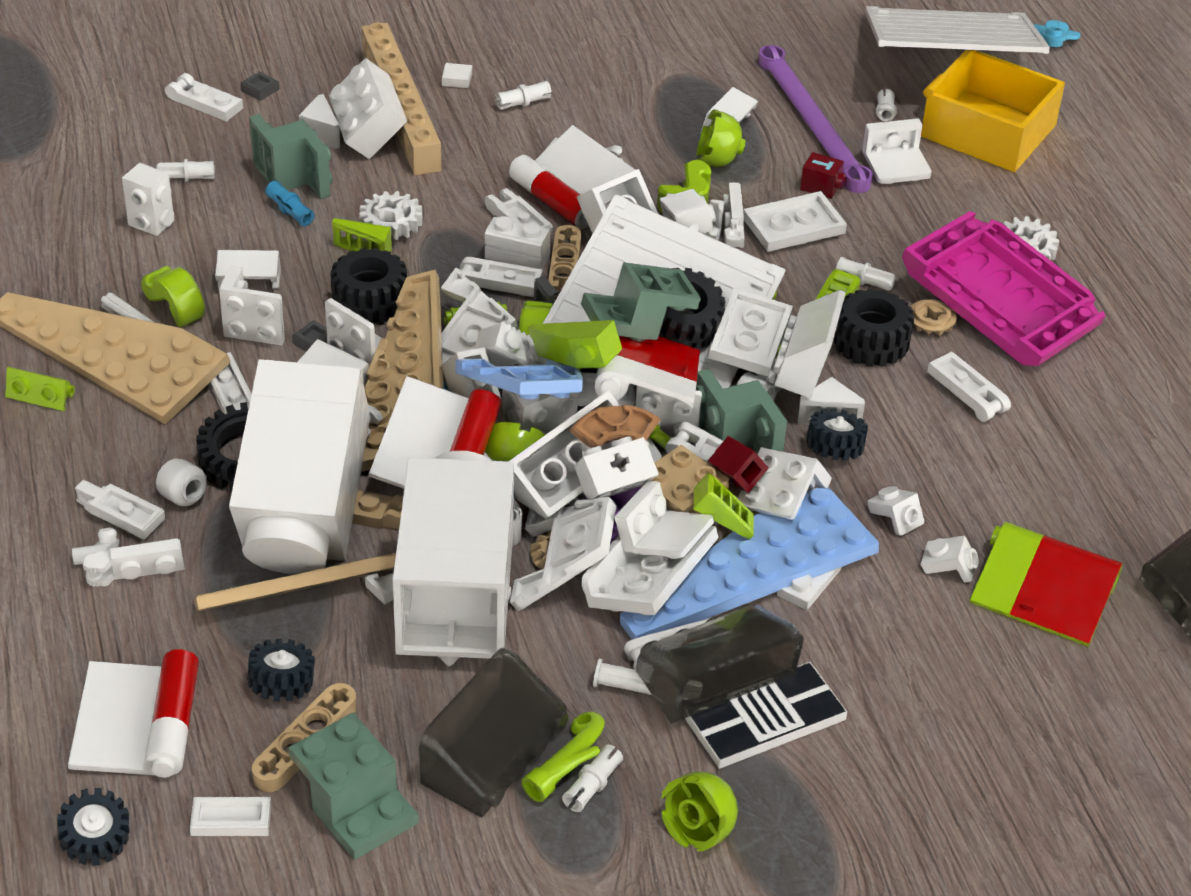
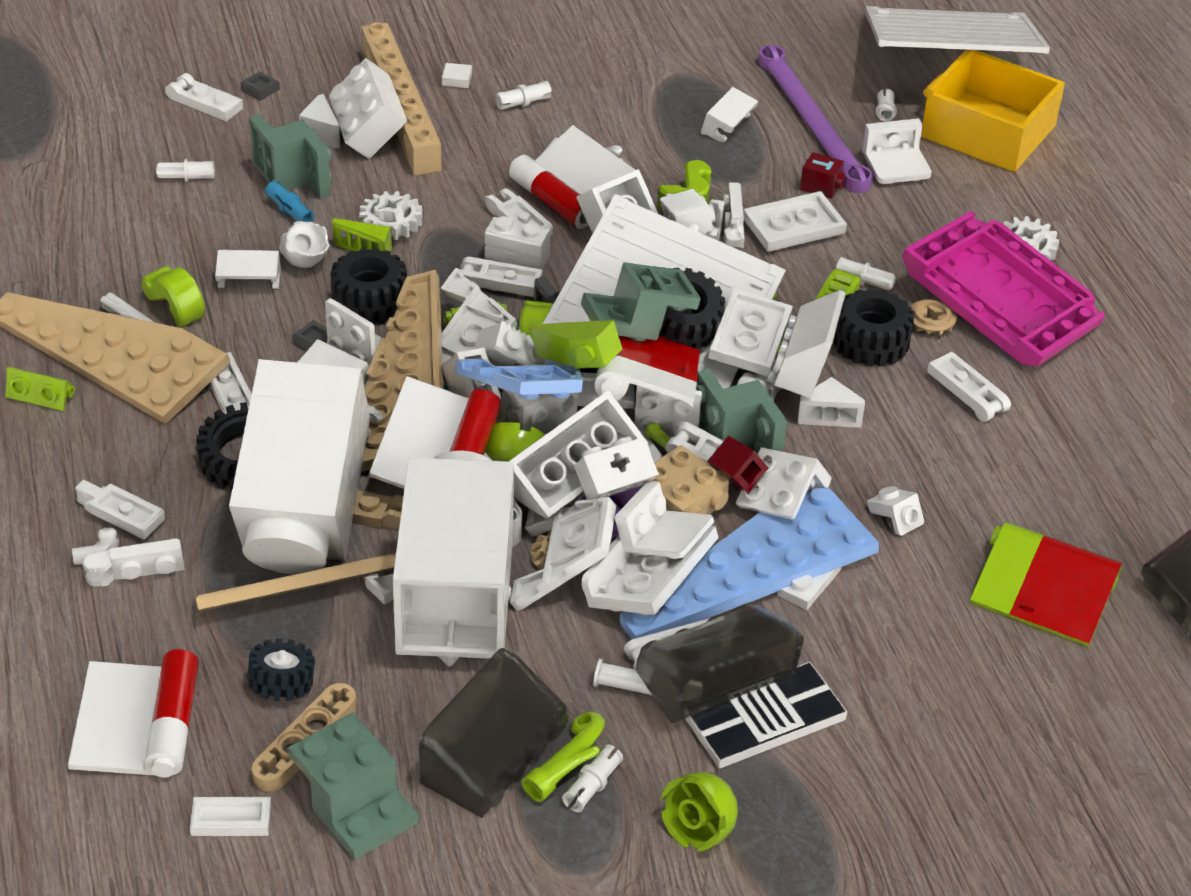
black wheel [57,788,130,865] -> none
white brick [122,163,174,236] -> none
white head [156,458,207,506] -> none
white bracket [219,266,285,345] -> none
tan beam [548,225,581,293] -> none
medium nougat tile [569,405,661,448] -> none
lime slope [693,473,754,540] -> none
lime cylinder [696,109,746,167] -> none
black wheel [806,409,868,461] -> none
white bracket [921,535,979,583] -> none
medium azure plate [1033,20,1081,47] -> none
none -> white hair [279,221,330,268]

